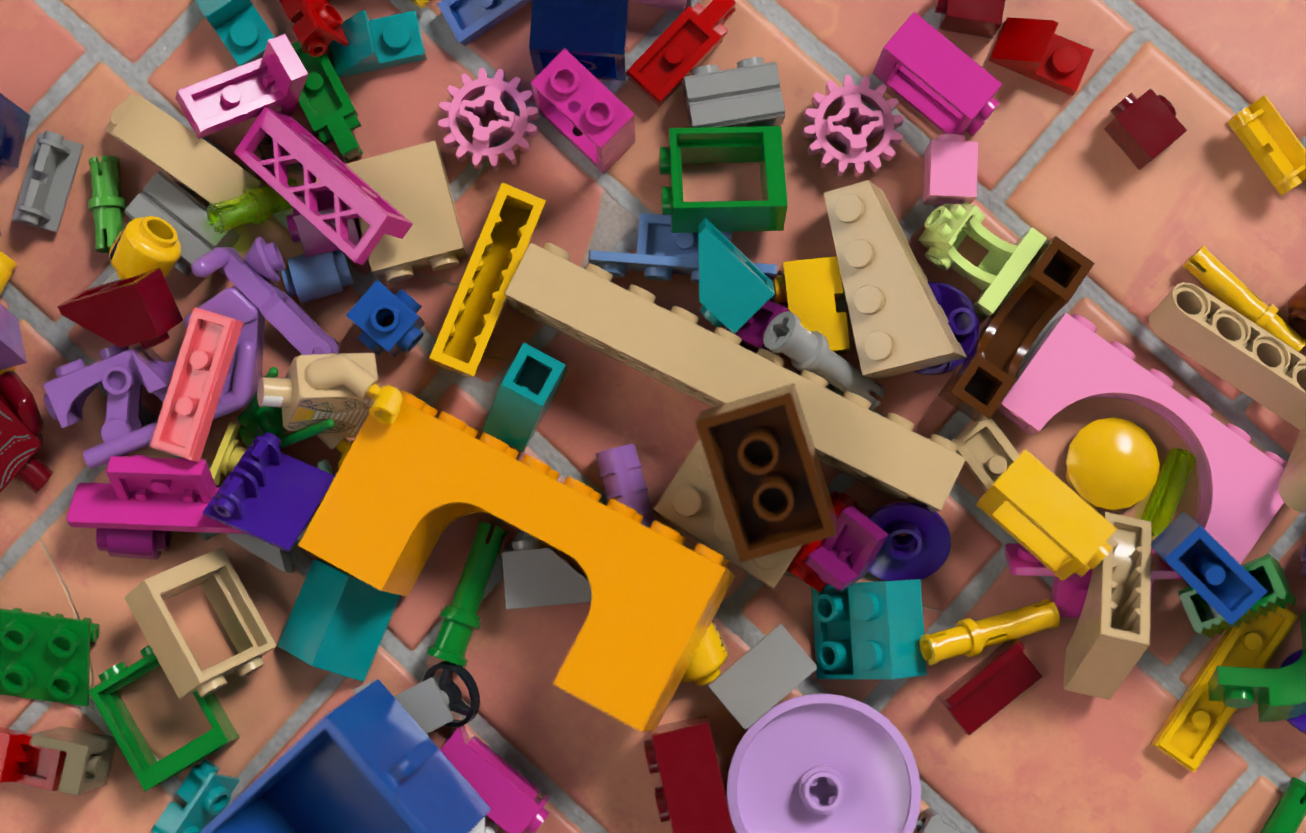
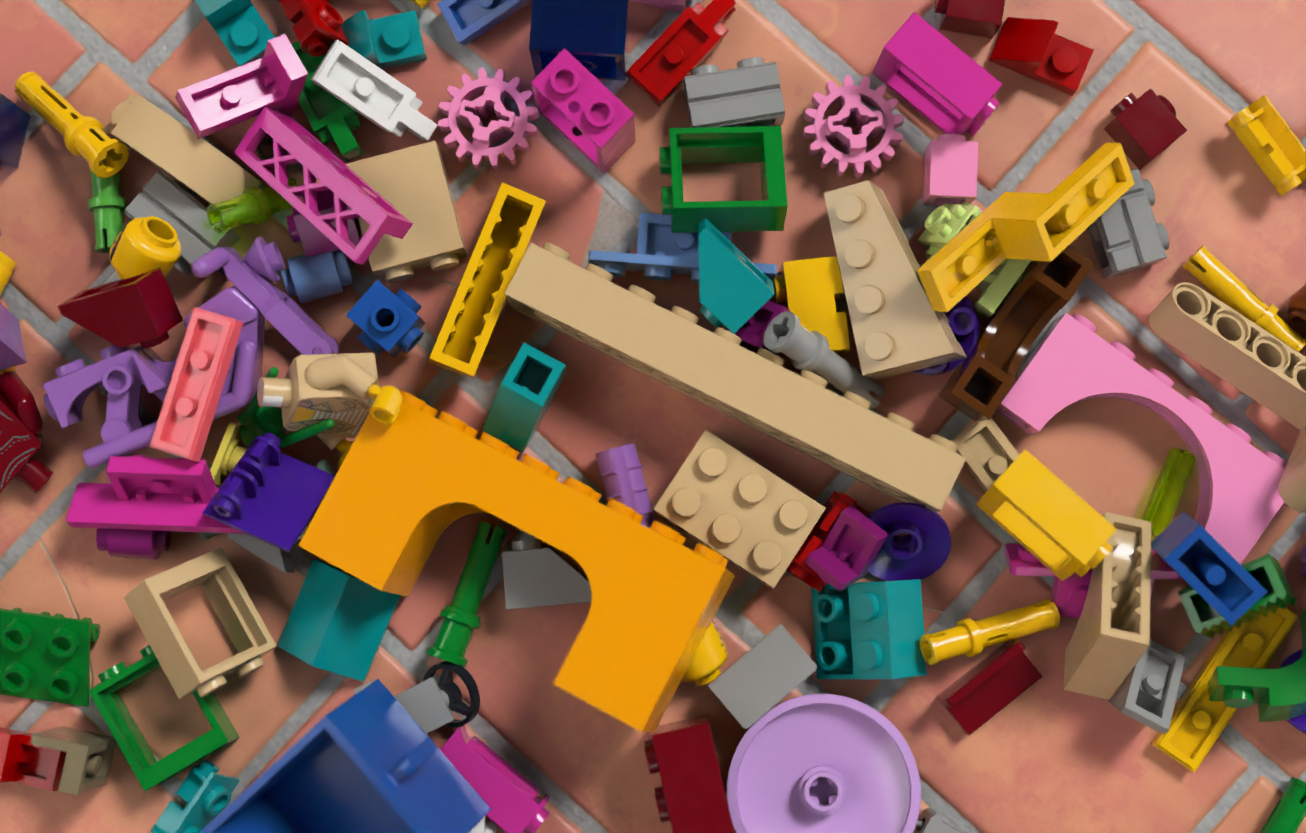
light grey hinge [12,131,84,233] -> none
reddish brown brick [695,383,838,562] -> none
yellow dish [1065,417,1160,510] -> none
none -> yellow pin [14,71,129,178]
none -> white hinge [310,40,438,141]
none -> yellow bracket [917,143,1135,312]
none -> light grey brick [1088,169,1169,279]
none -> light grey slope [1109,639,1186,734]

